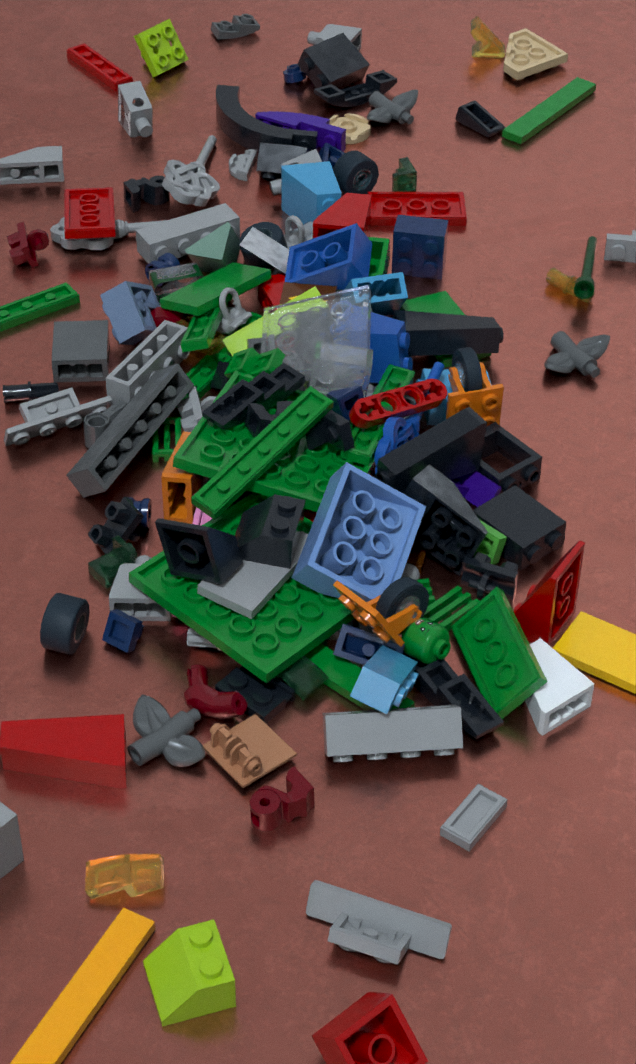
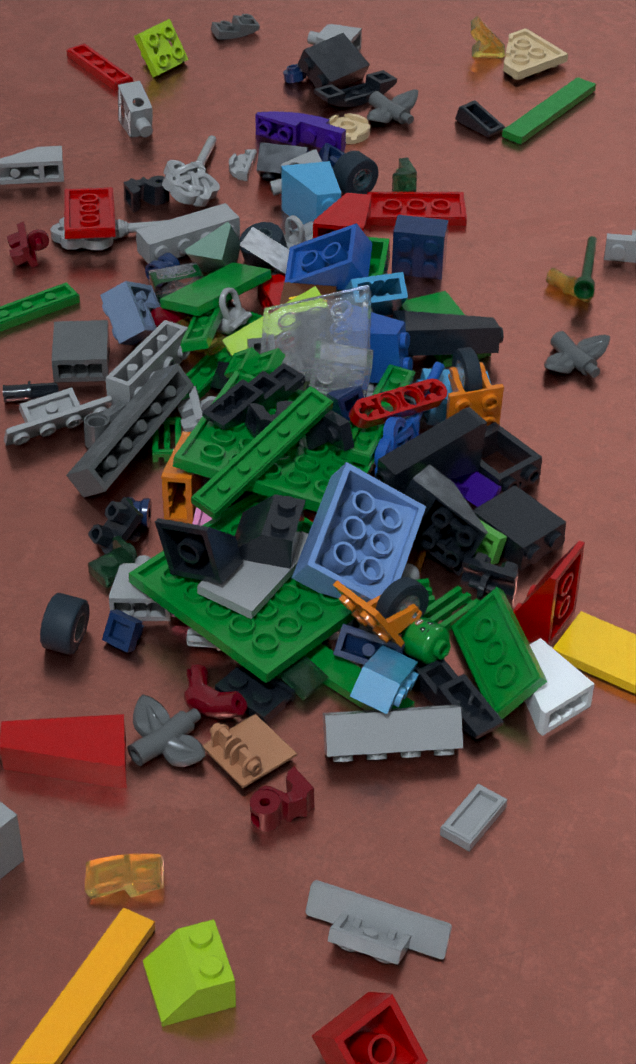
black arch [216,85,318,153] -> none

